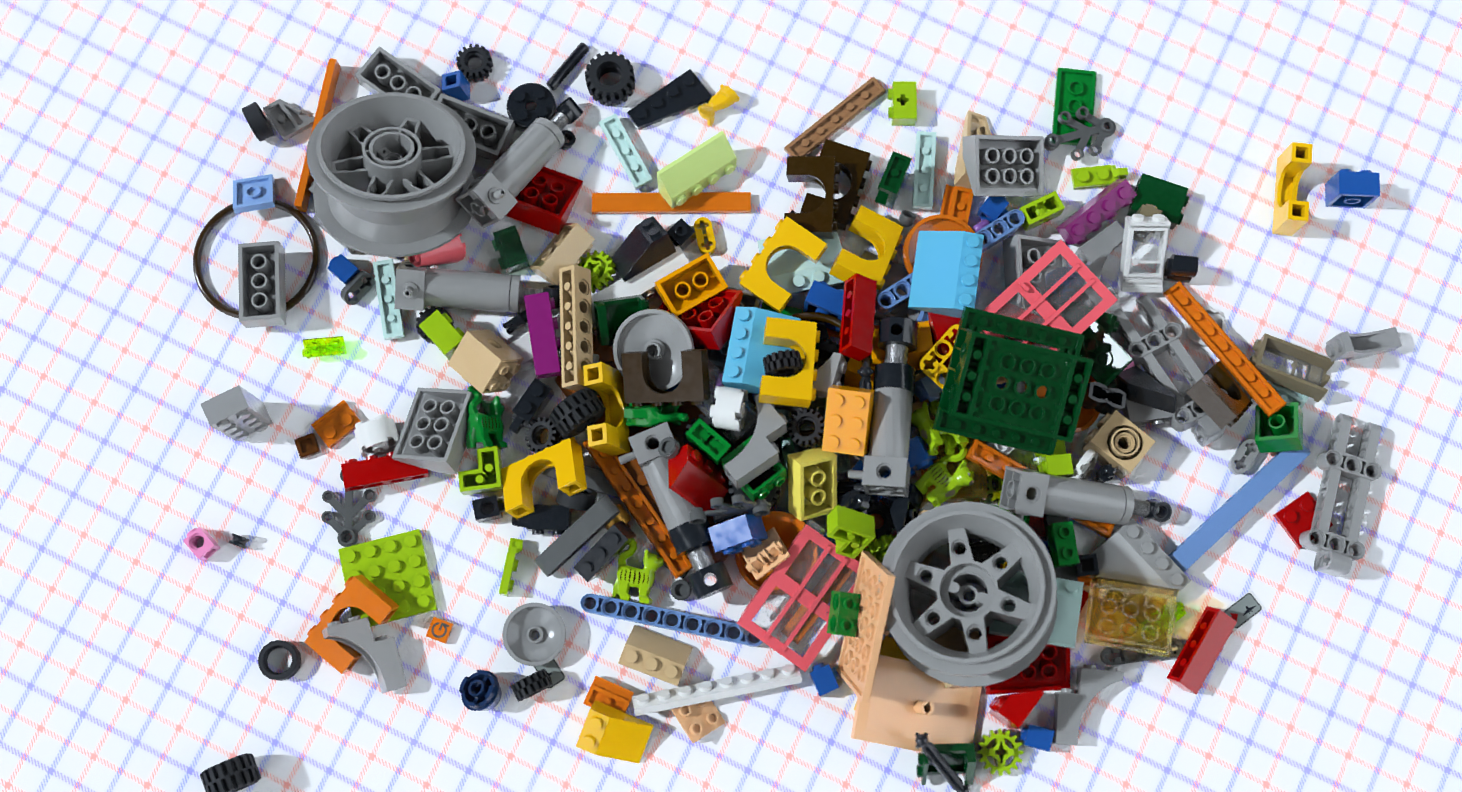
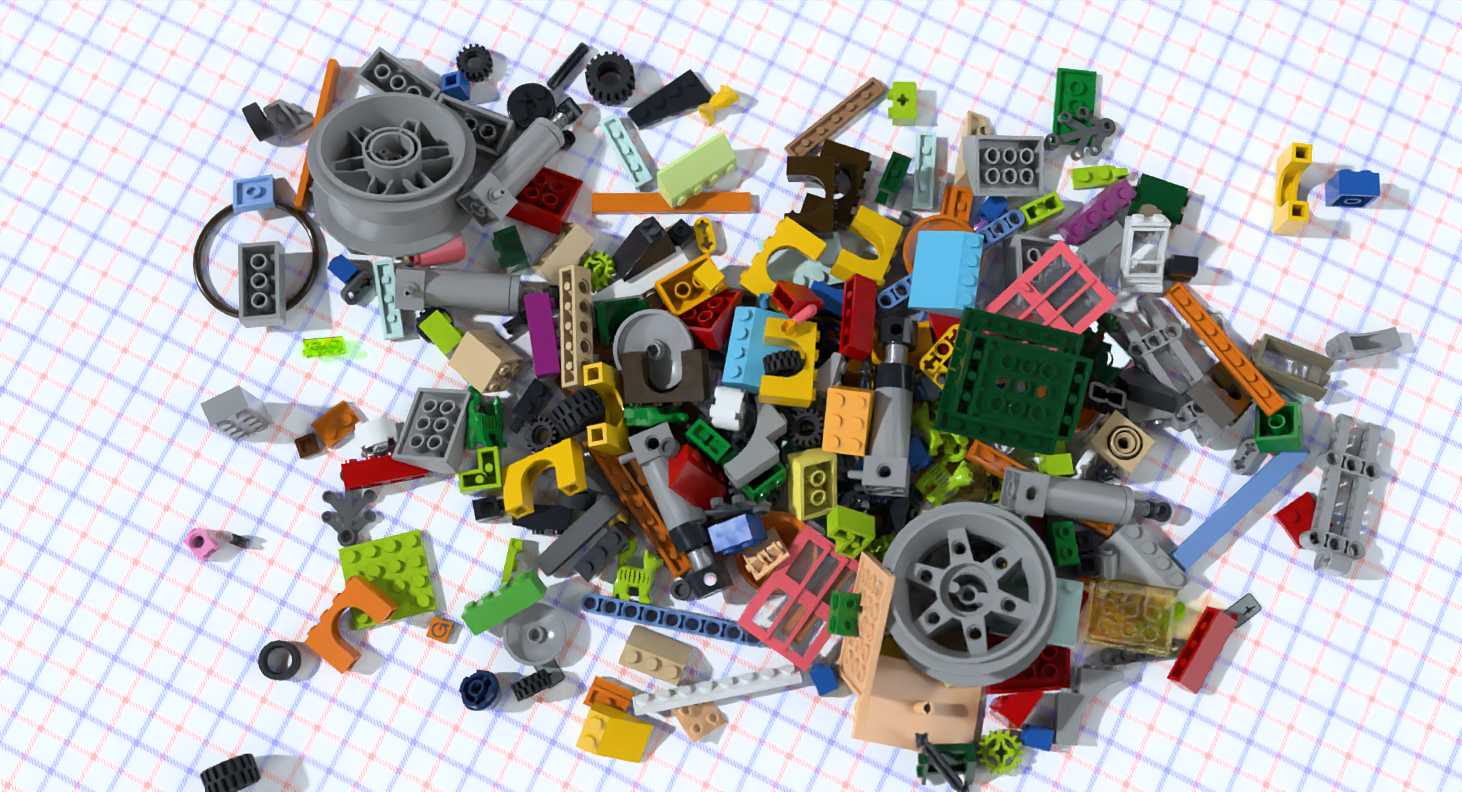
light grey arch [322,615,407,694] -> none
none -> bright green brick [461,569,548,636]
none -> yellow brick [693,259,725,295]
none -> black bush [731,430,750,452]
none -> red torso [758,280,824,336]
none -> black brick [1074,529,1095,554]
none -> light grey brick [1096,548,1118,580]

